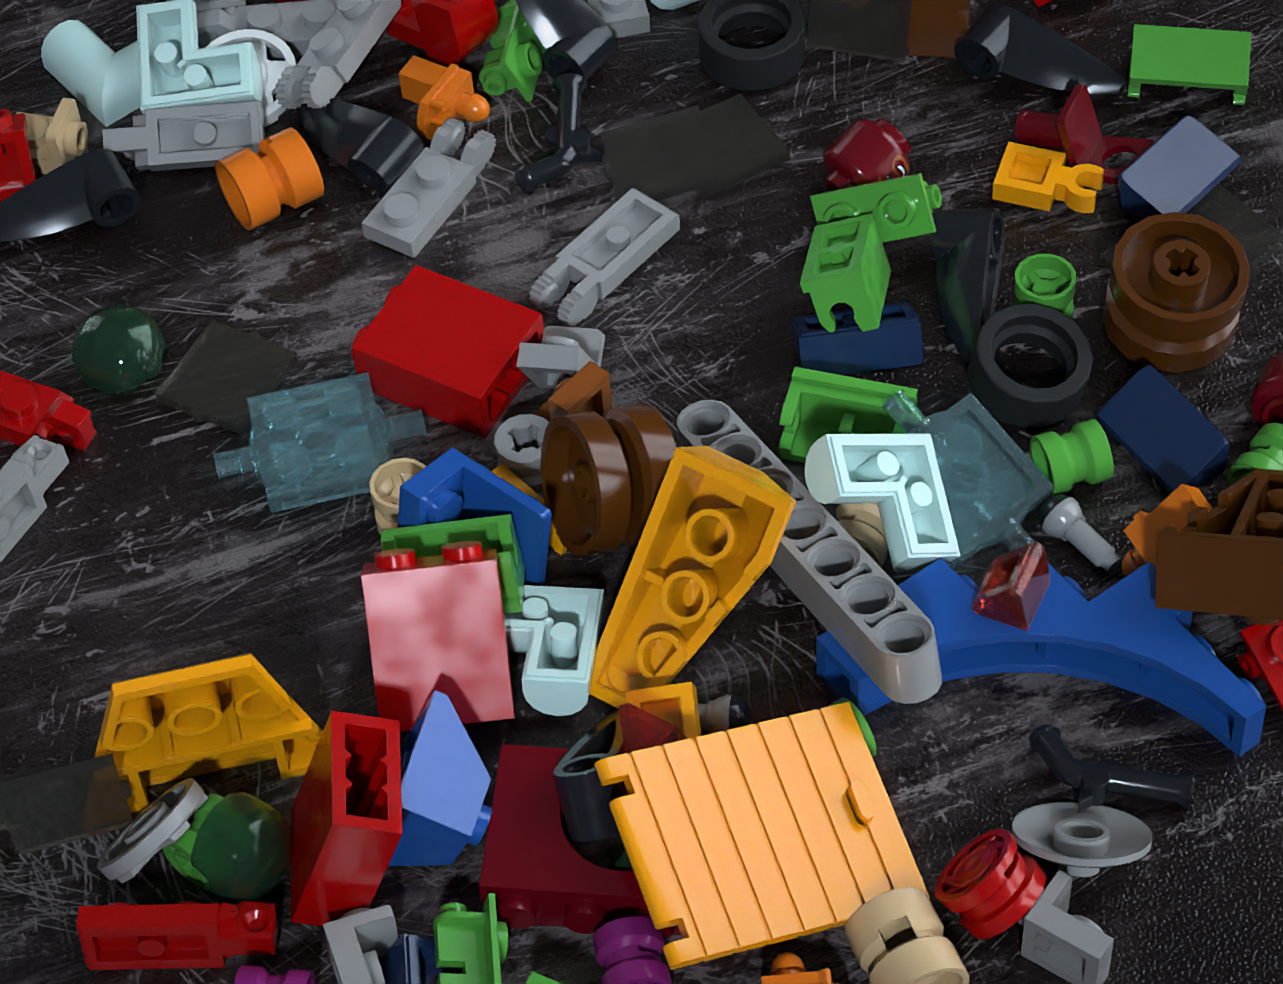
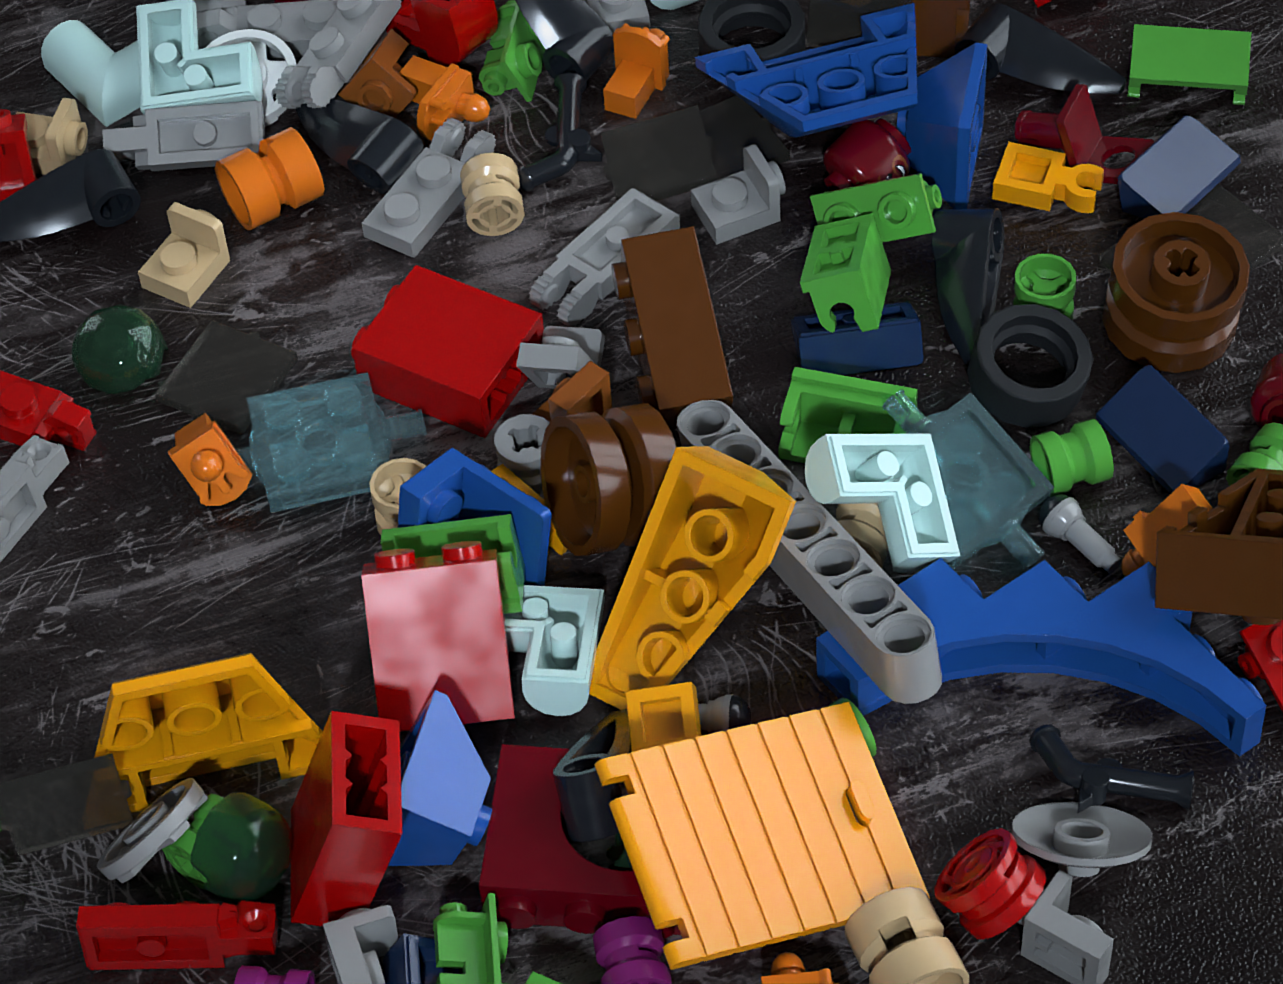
clear red slope [617,703,688,754] -> none
clear red slope [972,541,1051,631] -> none
none -> tan bracket [138,202,230,308]
none -> orange piece [168,413,252,506]
none -> dark orange bracket [338,28,417,118]
none -> tan wheel [460,153,525,236]
none -> orange piece [603,23,670,119]
none -> reddish brown wedge [611,226,733,430]
none -> light grey bracket [691,144,786,245]
none -> blue wedge [695,3,918,138]
none -> blue slope [896,43,988,210]

